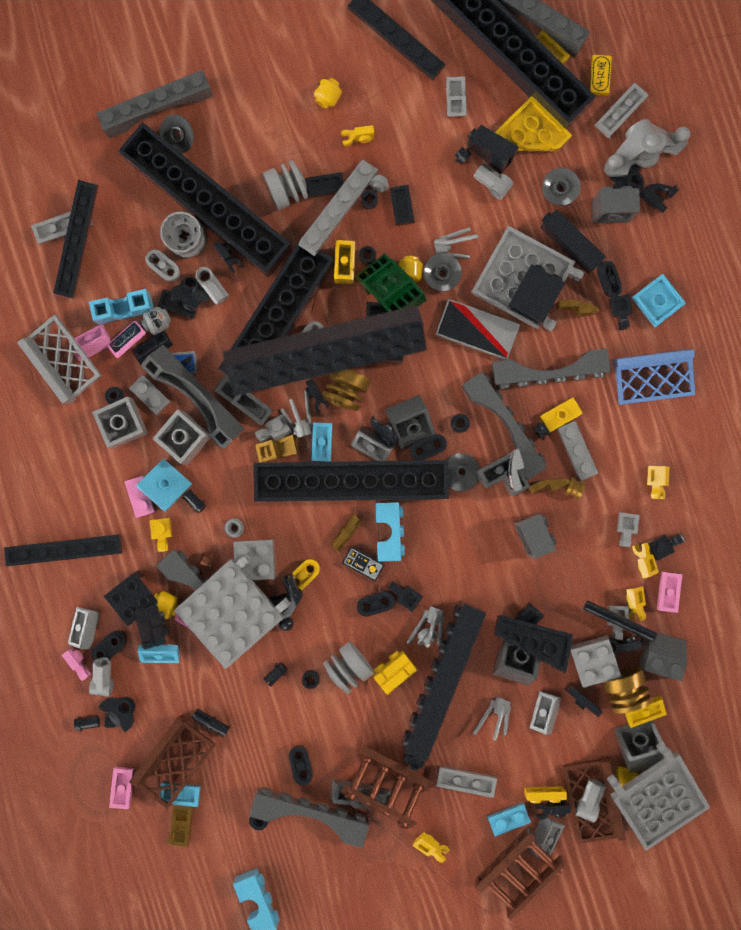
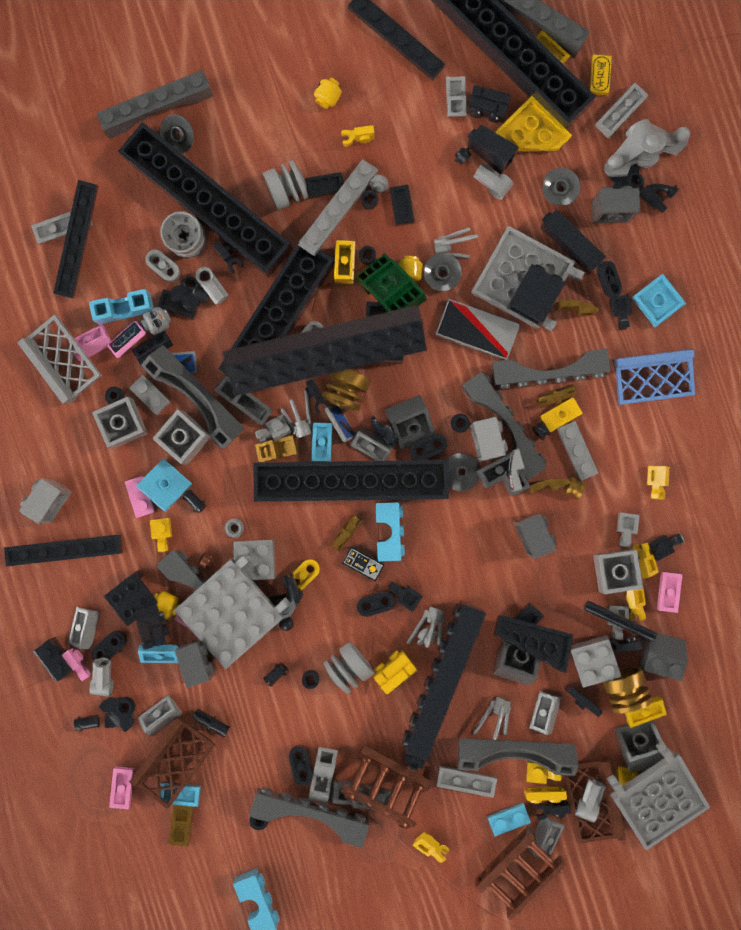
none -> light grey brick [19,478,72,524]
none -> black brick [33,637,73,683]
none -> light grey slope [138,695,182,736]
none -> dark grey brick [174,639,217,688]
none -> light grey brick [308,747,338,804]
none -> slope [325,405,356,443]
none -> dark grey arch [457,738,578,776]
none -> black brick [467,85,511,123]
none -> light grey brick [470,417,508,462]
none -> yellow plate [526,761,562,784]
none -> pearl gold pin [536,384,577,409]
none -> light grey brick [593,549,643,594]

